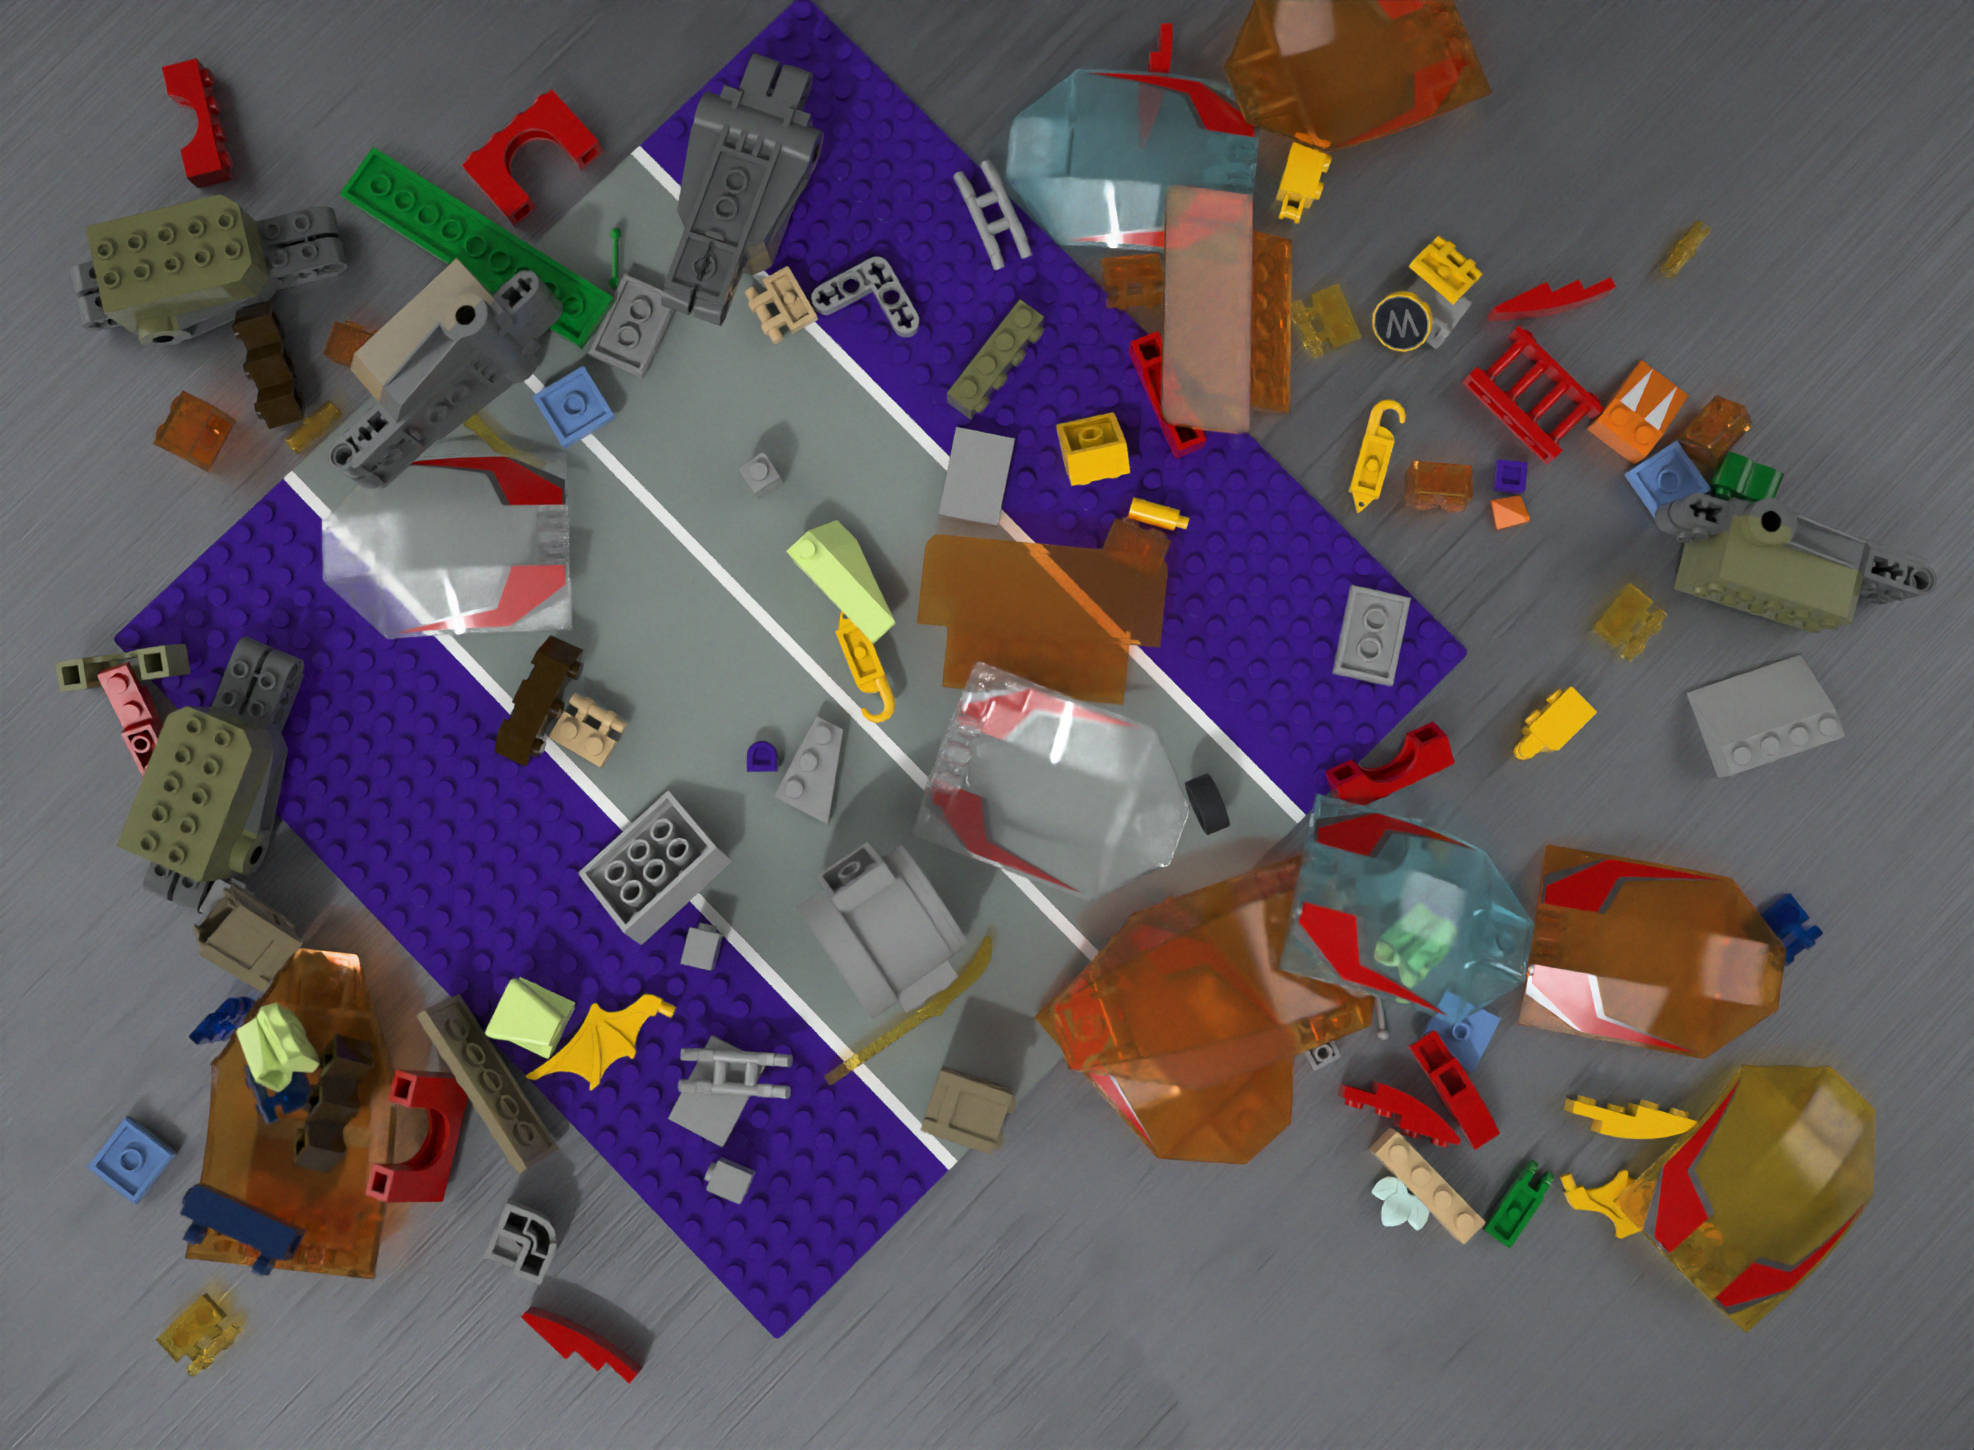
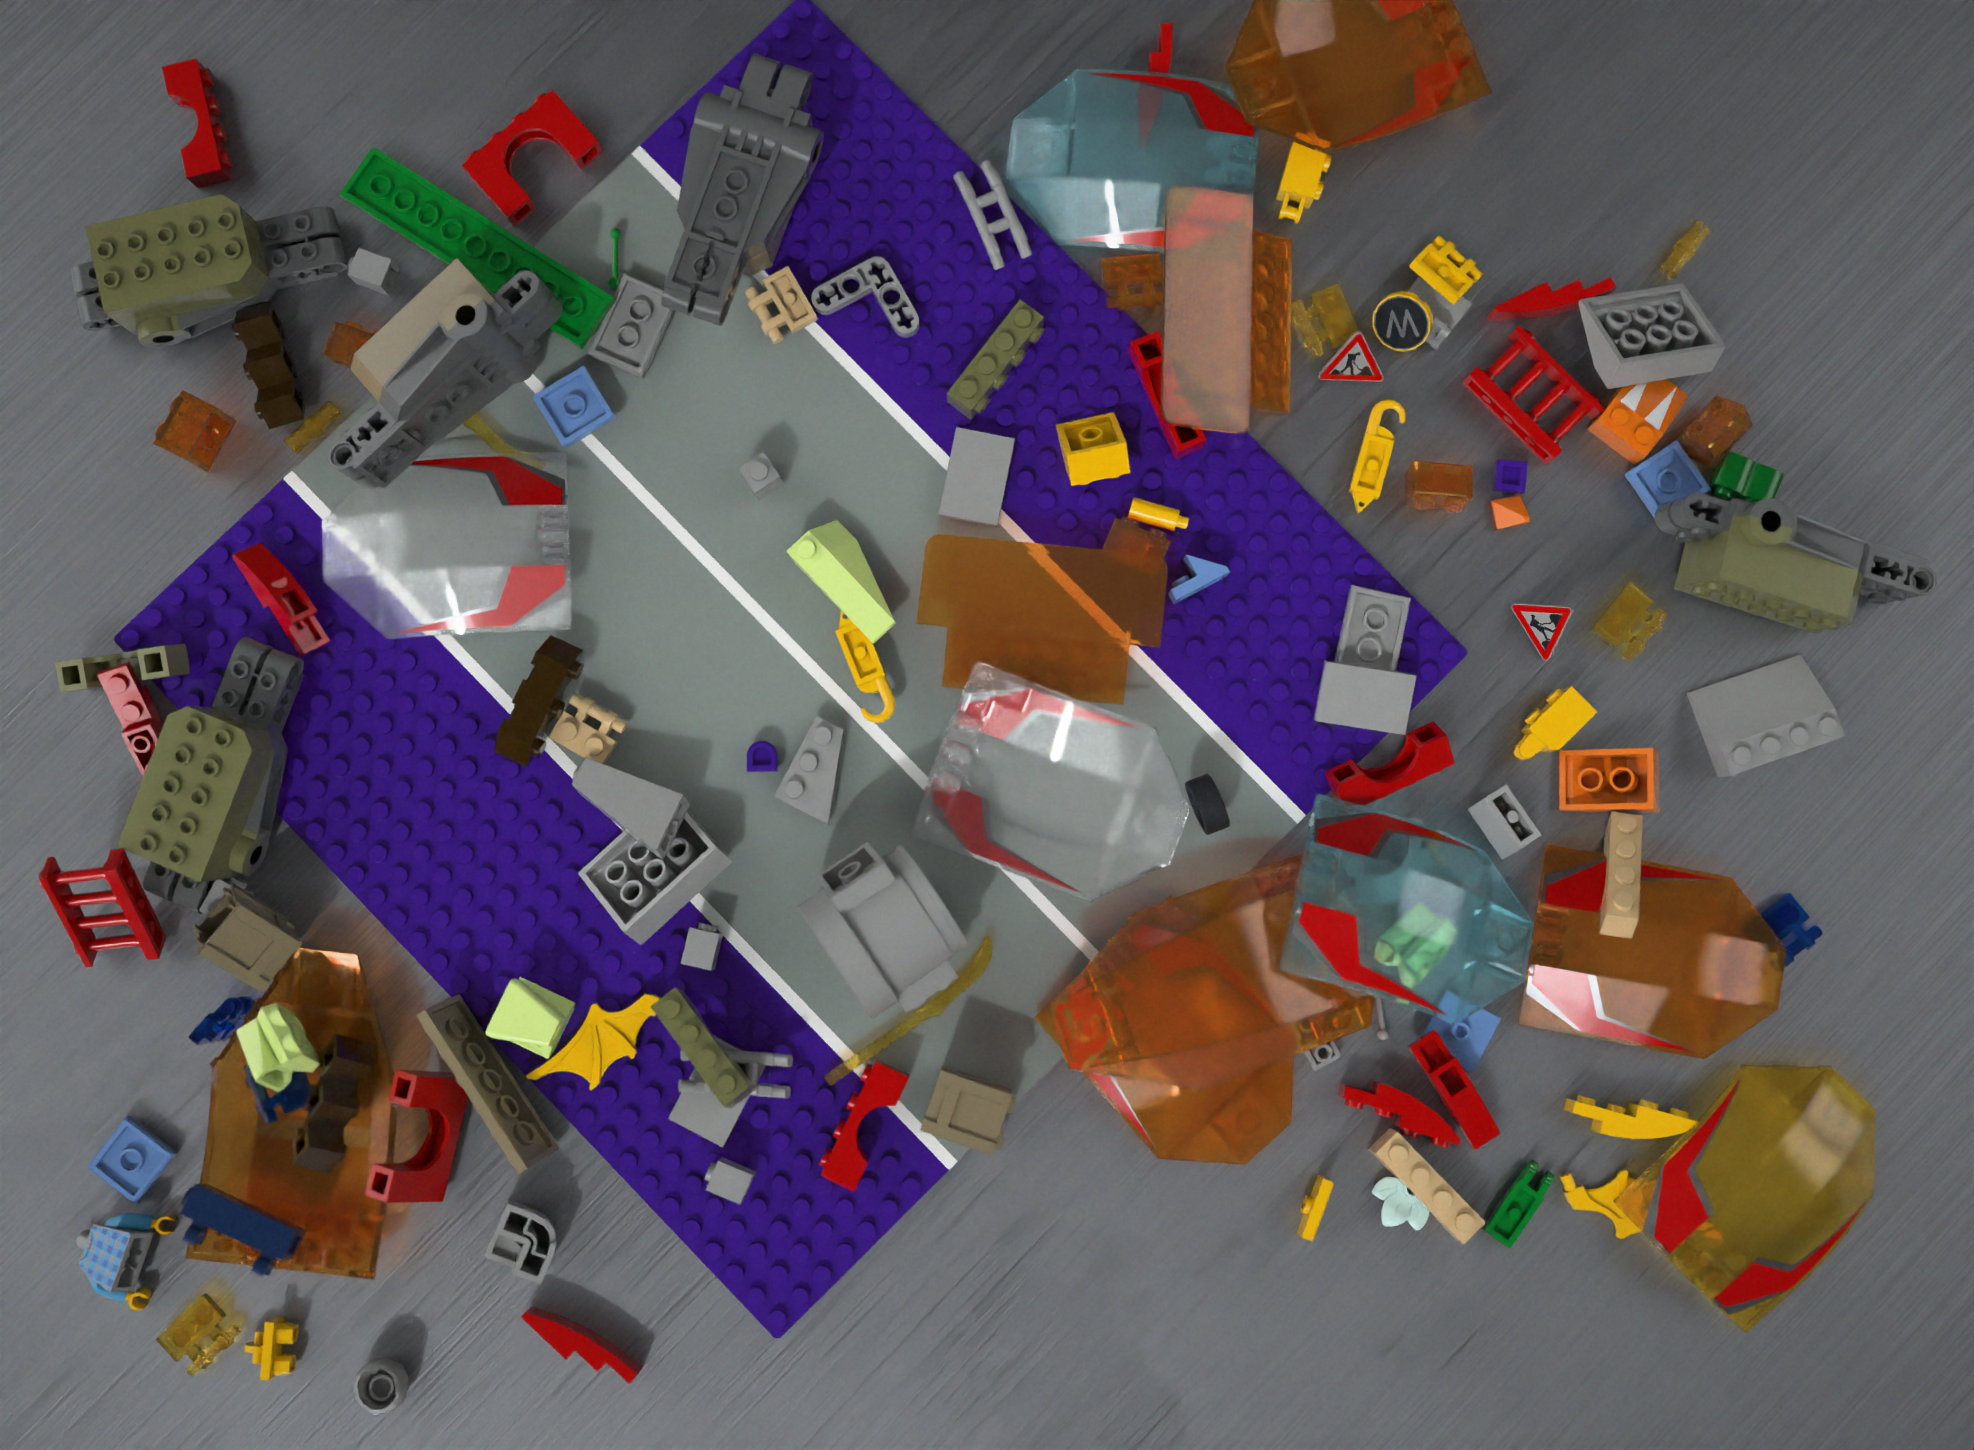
none -> red fence [39,848,166,968]
none -> torso [76,1213,177,1311]
none -> red slope [232,543,330,657]
none -> yellow hips [244,1316,299,1380]
none -> light grey brick [347,248,400,296]
none -> light grey hair [354,1358,409,1415]
none -> light grey slope [572,758,690,859]
none -> olive arch [651,987,756,1108]
none -> red arch [819,1059,910,1192]
none -> medium blue slope [1168,555,1230,605]
none -> yellow plate [1297,1175,1334,1242]
none -> light grey tile [1314,660,1416,735]
none -> piece [1318,330,1384,382]
none -> light grey brick [1468,784,1541,860]
none -> piece [1511,602,1574,661]
none -> orange slope [1559,748,1660,813]
none -> light grey slope [1578,283,1726,389]
none -> tan arch [1599,811,1643,939]

